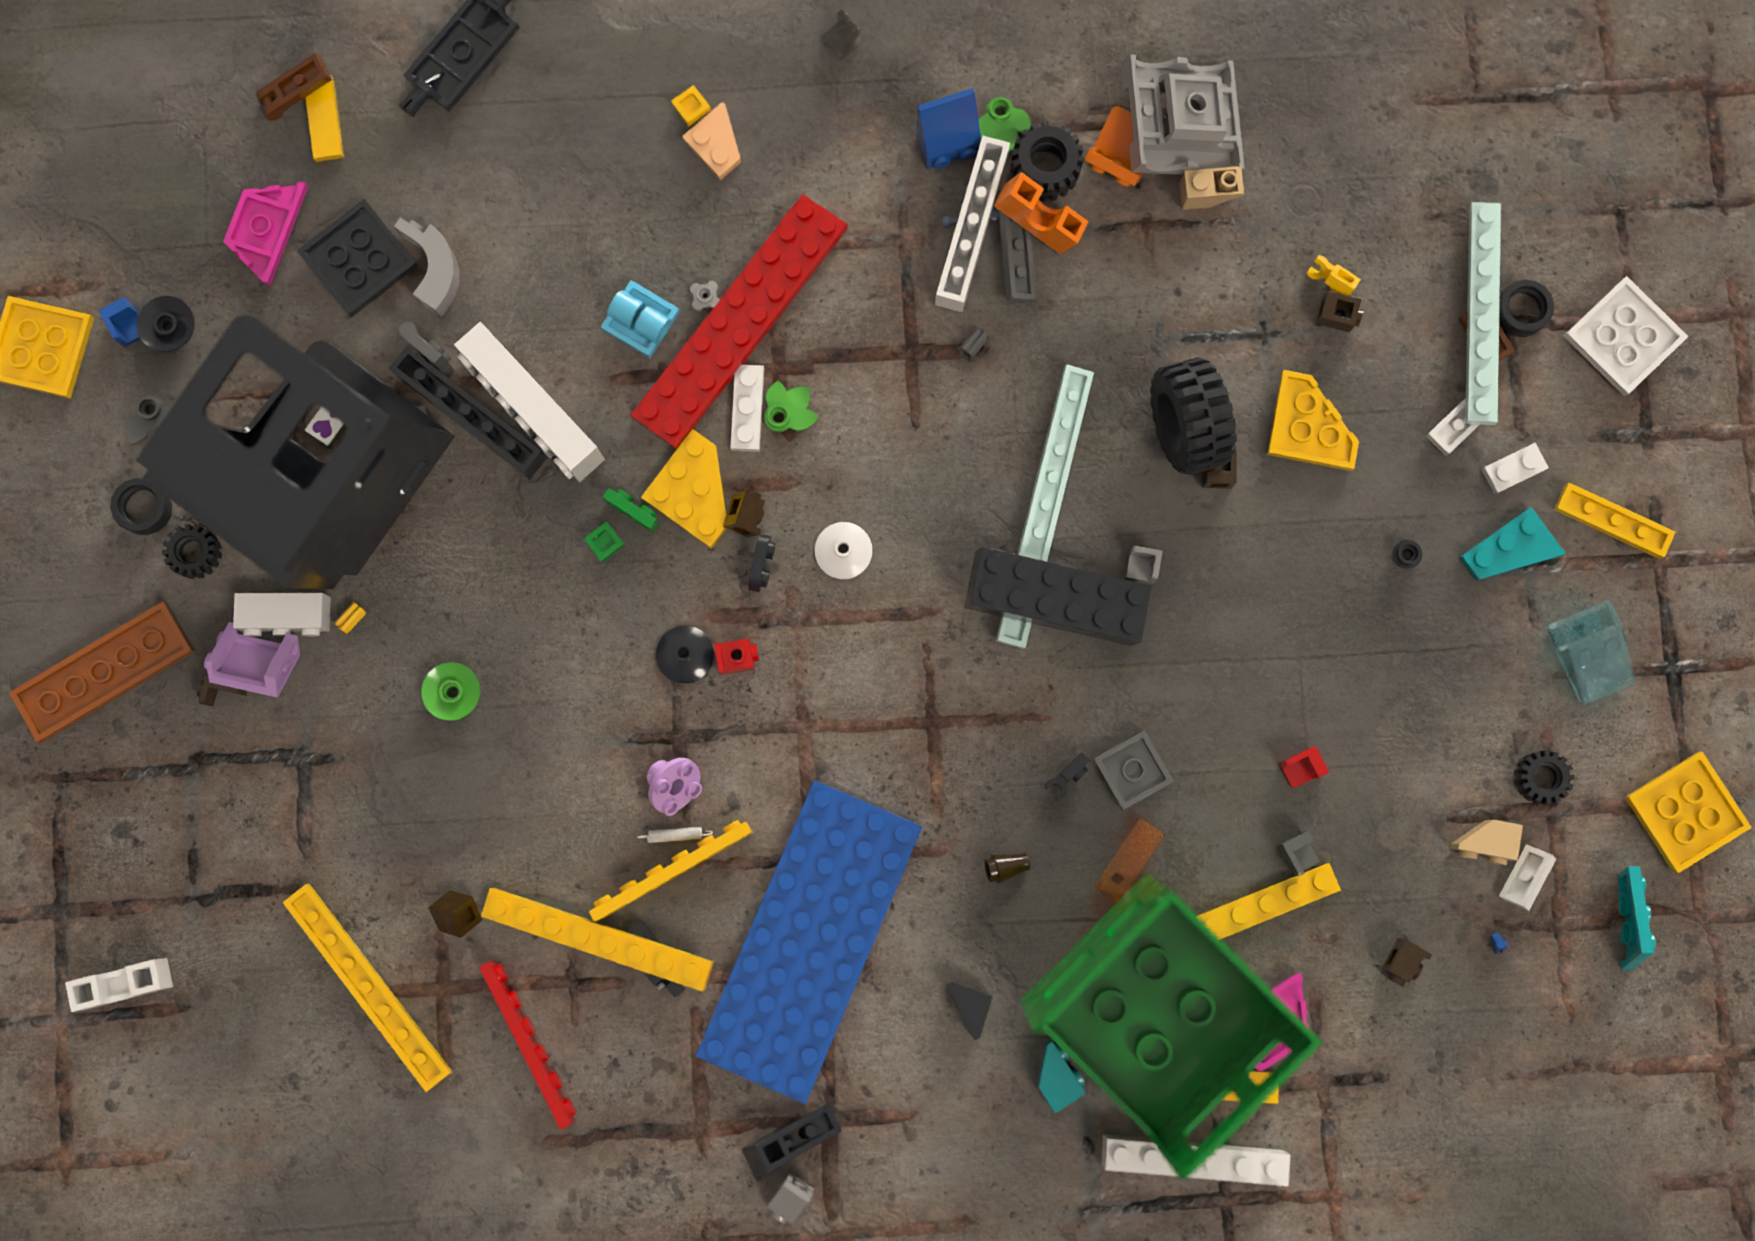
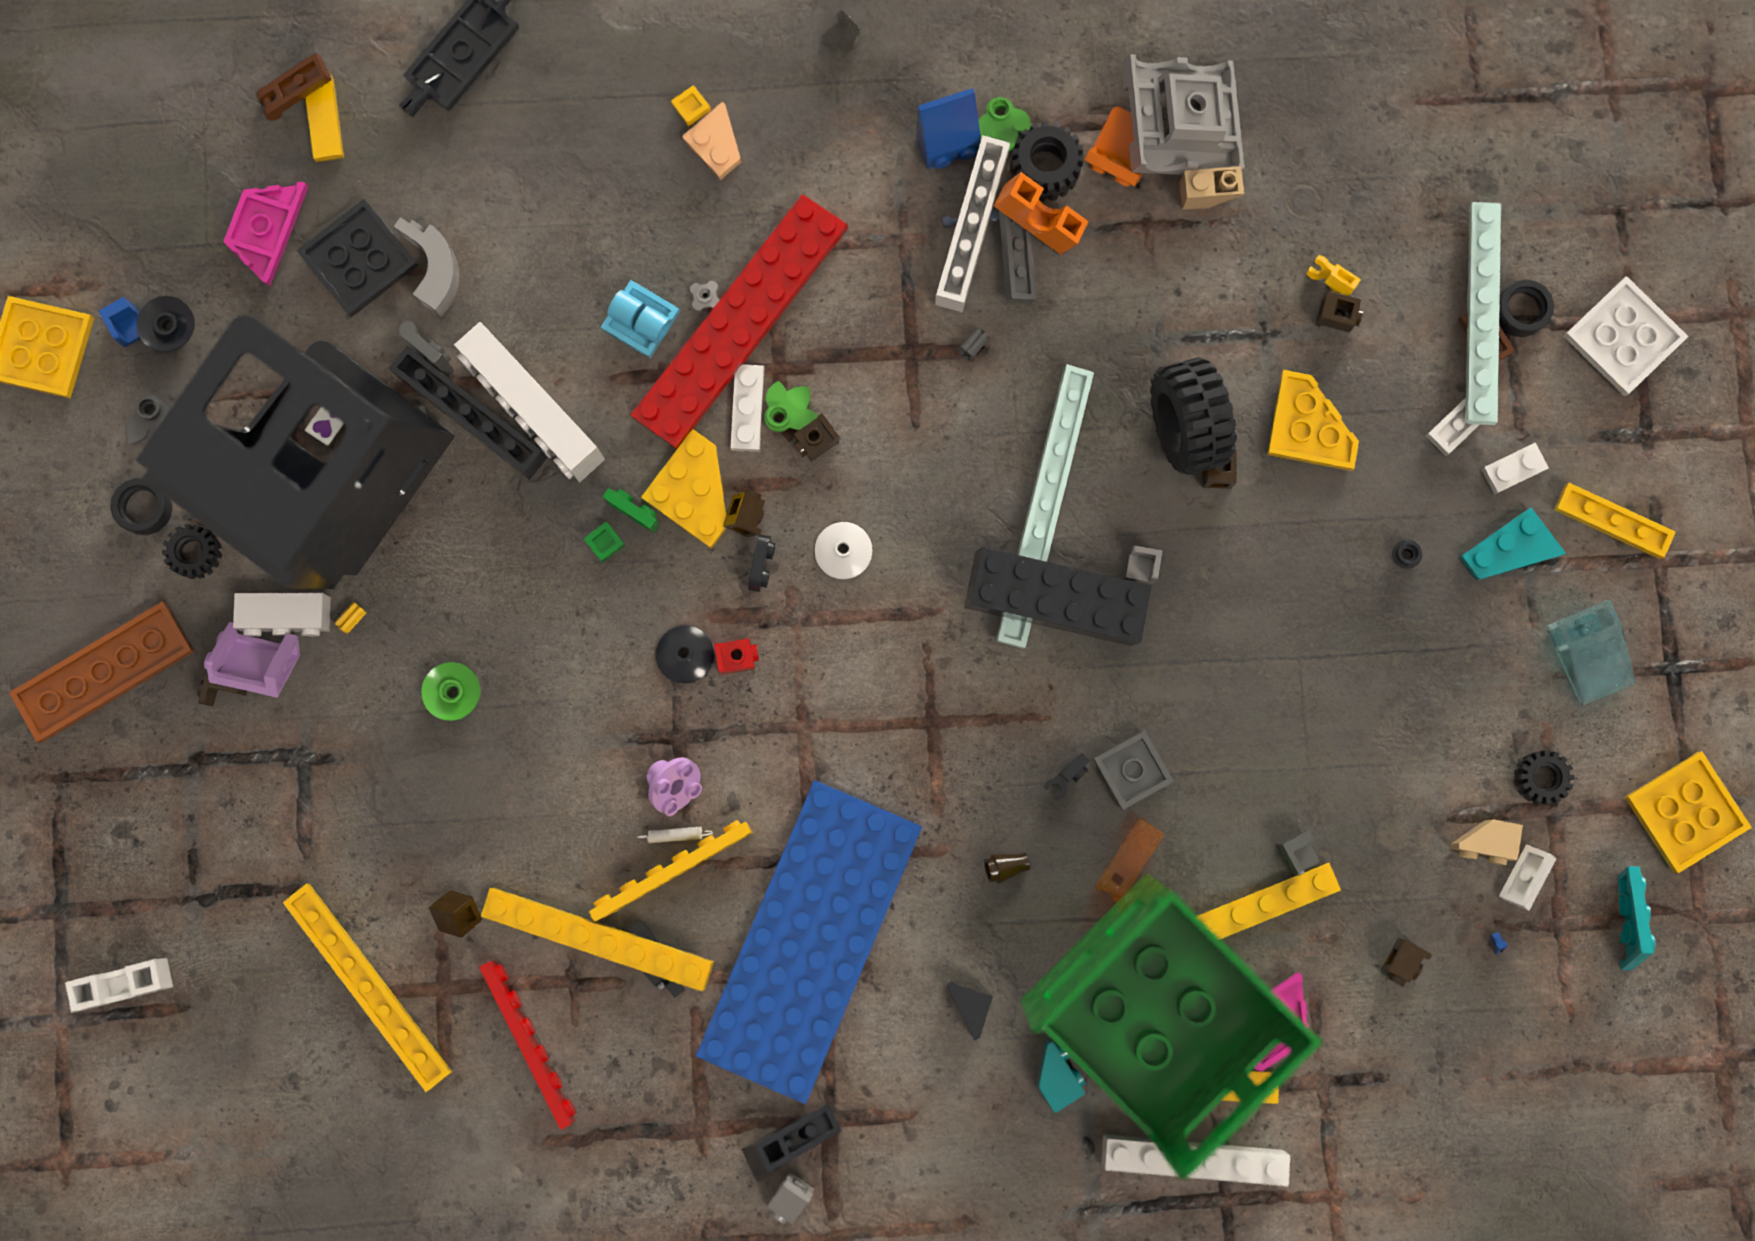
red panel [1279,746,1329,788] -> none
none -> dark brown brick [793,413,839,462]

